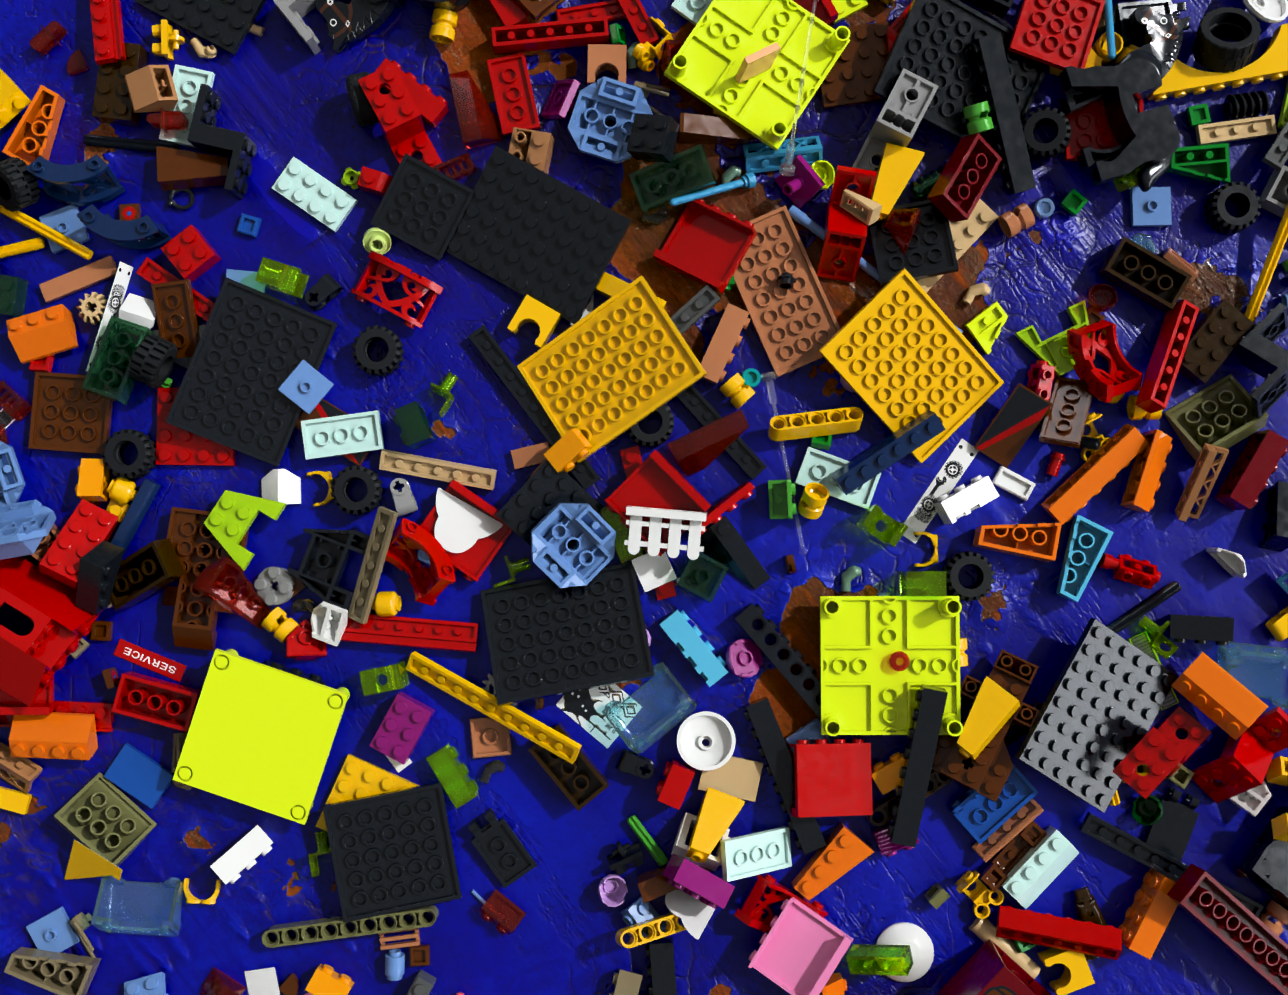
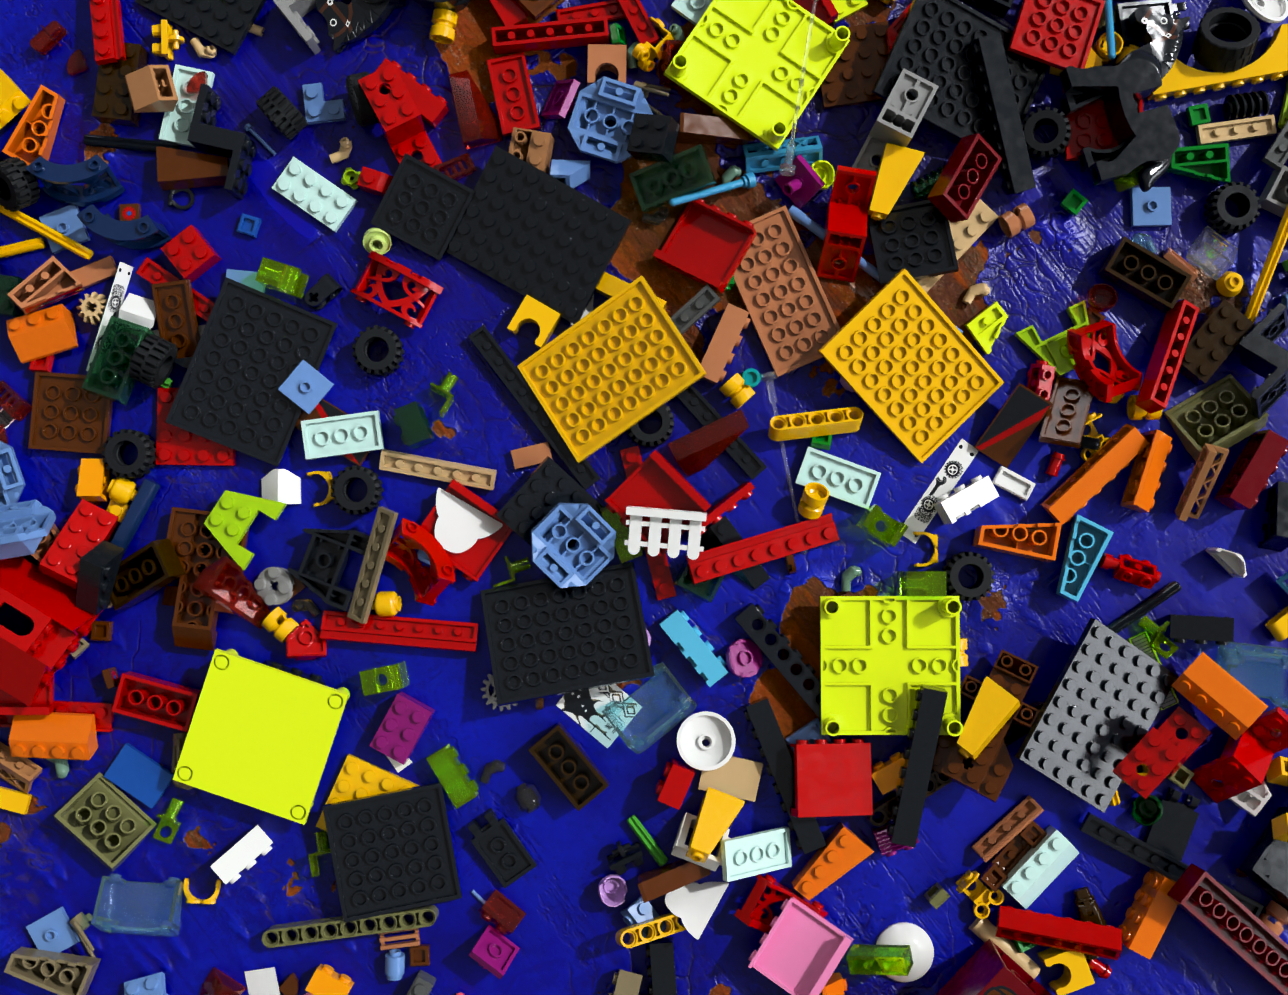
yellow sticker [64,839,123,880] -> none
red sticker [113,639,187,682] -> none
clear red arm [146,108,189,133] -> none
white slope [310,601,348,647] -> none
light grey piece [390,478,418,517] -> none
yellow plate [406,651,582,764] -> none
nougat tile [469,717,512,758] -> none
light orange brick [543,429,593,473] -> none
black piece [616,749,655,779] -> none
white sticker [631,552,677,592] -> none
magenta brick [662,854,735,909] -> none
light nougat tile [735,42,781,84] -> none
bright green bracket [768,479,797,519] -> none
black plate [777,273,796,289] -> none
dark blue brick [831,410,946,495] -> none
tan slope [839,189,882,226] -> none
clear red slope [884,208,921,254] -> none
clear red plate [889,651,909,671] -> none
blue bracket [950,762,1039,844] -> none
bright green wheel [962,101,994,135] -> none
light blue tile [1034,198,1055,218] -> none
none -> nougat wedge [7,256,85,314]
none -> sand green arm [46,758,69,778]
none -> clear neon green bracket [153,798,184,844]
none -> clear red tile [187,71,208,94]
none -> medium blue piece [244,123,277,156]
none -> black tyre [256,86,308,140]
none -> medium blue plate [302,83,346,125]
none -> tan arm [329,137,352,164]
none -> magenta tile [469,925,520,979]
none -> clear smoke head [513,783,542,814]
none -> medium blue slope [550,159,590,188]
none -> sand green arm [669,24,685,54]
none -> red plate [685,513,839,584]
none -> red pin [1086,959,1112,979]
none -> clear slope [1186,226,1238,281]
none -> yellow cone [1216,271,1243,297]

